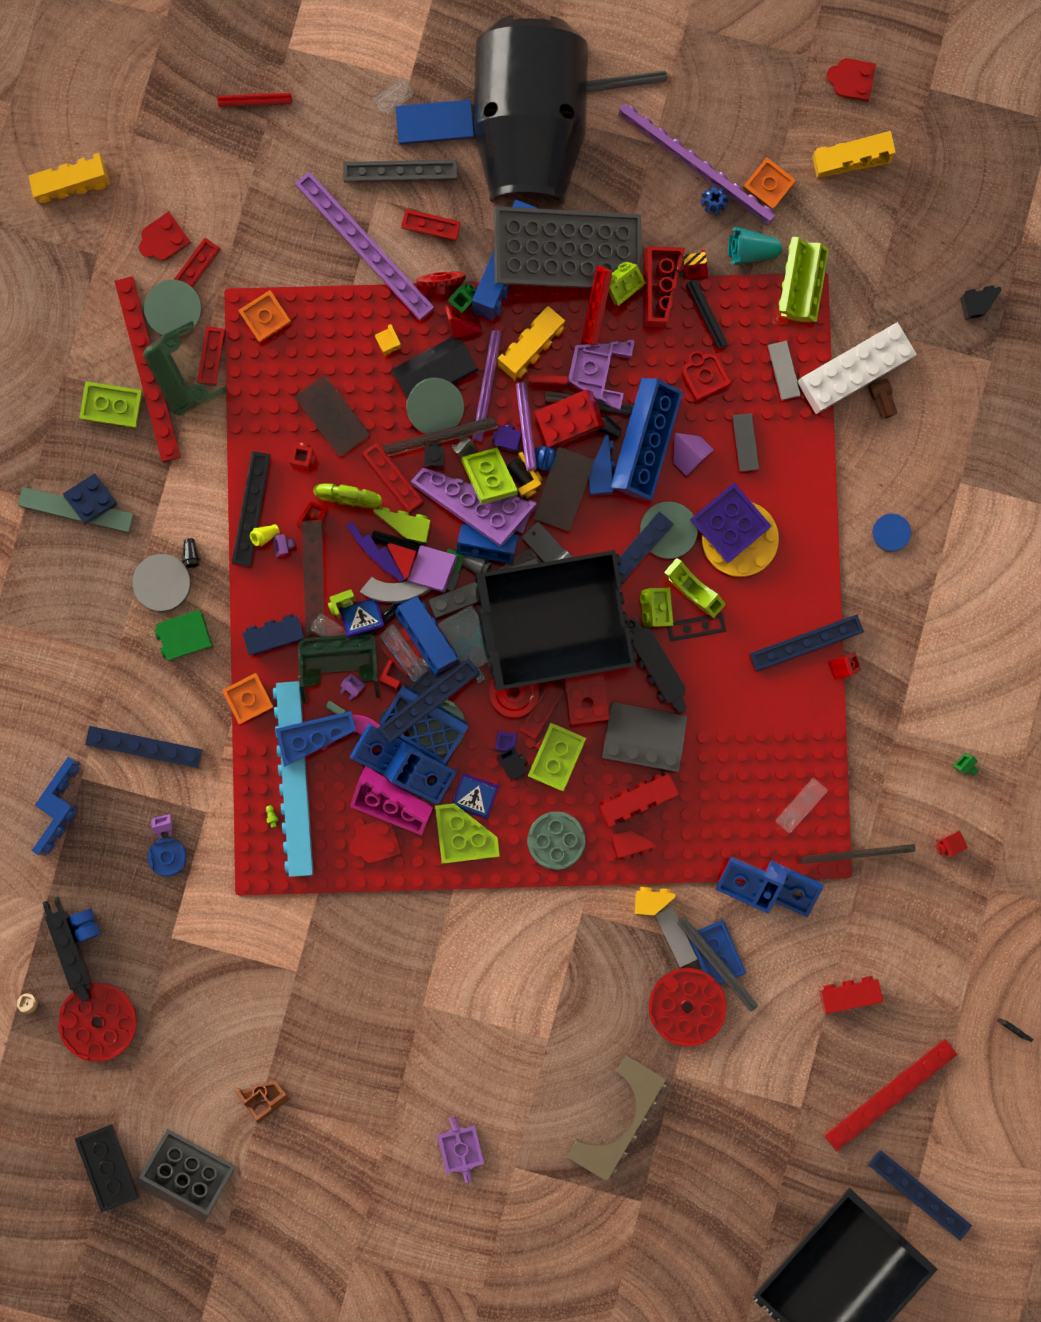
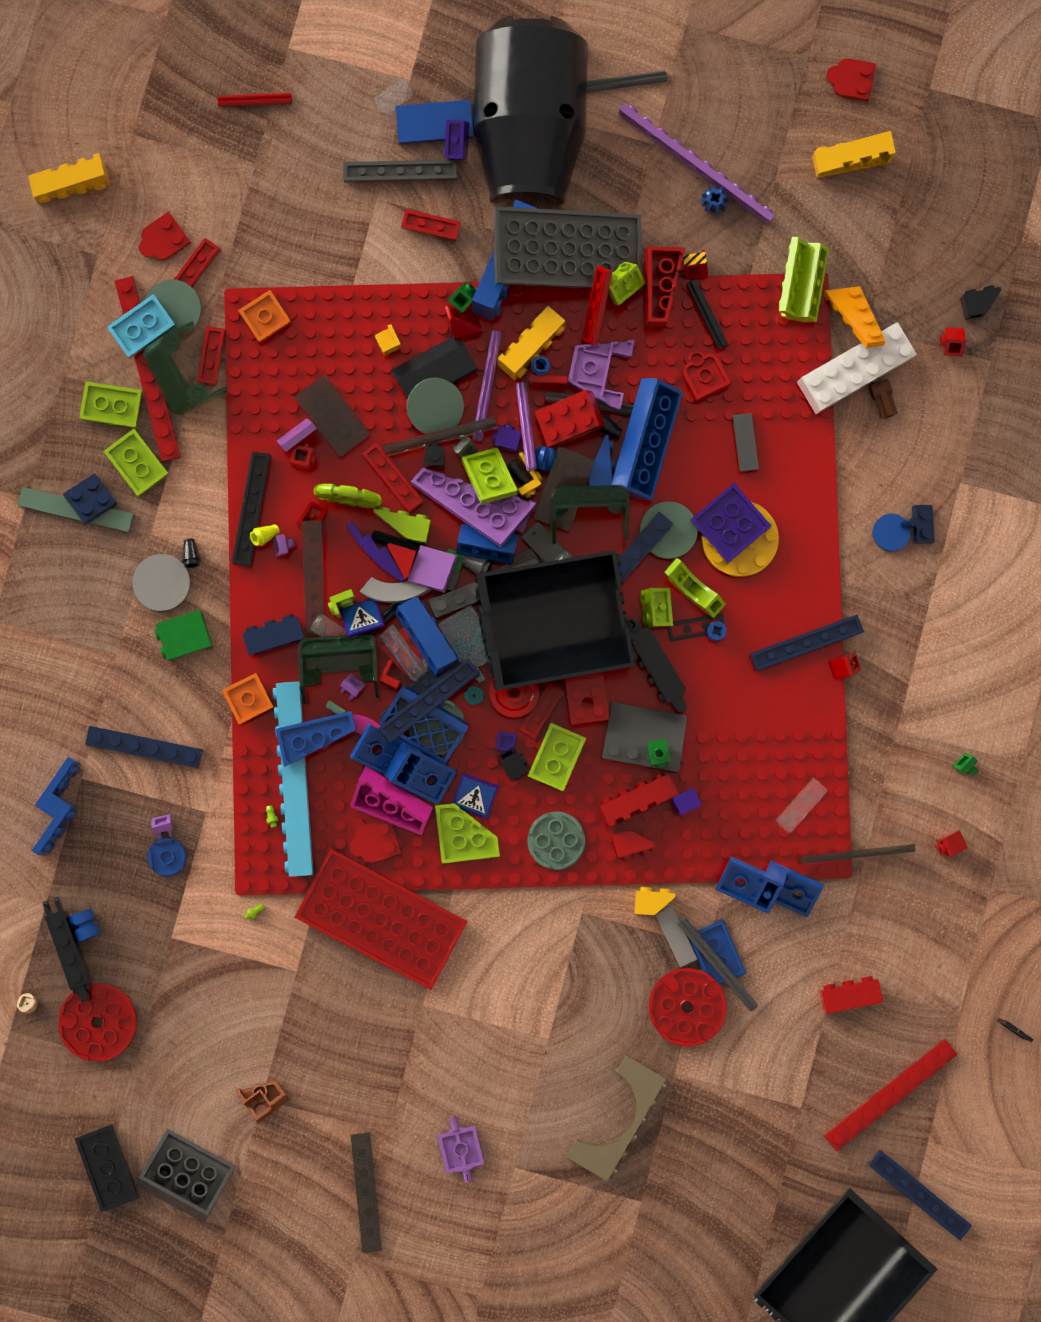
medium lavender plate [295,172,434,321] -> none
red gear [416,271,466,294] -> none
medium lavender slope [673,433,714,477] -> none
teal cone [728,227,782,265] -> none
orange plate [743,157,796,211] -> none
light grey tile [768,341,800,401] -> none
none -> lime plate [103,429,169,497]
none -> medium azure plate [107,294,176,359]
none -> lime piece [244,903,265,920]
none -> medium lavender tile [276,418,317,452]
none -> red plate [294,848,468,990]
none -> clear smoke tile [351,1132,382,1253]
none -> dark purple panel [444,120,470,161]
none -> teal plate [465,686,483,705]
none -> blue cone [531,356,550,375]
none -> clear green windscreen [549,485,629,544]
none -> green brick [646,738,671,769]
none -> dark purple panel [671,788,702,816]
none -> blue wheel [707,621,727,642]
none -> light orange wing [823,286,886,348]
none -> dark blue plate [901,505,935,544]
none -> red brick [940,327,966,357]

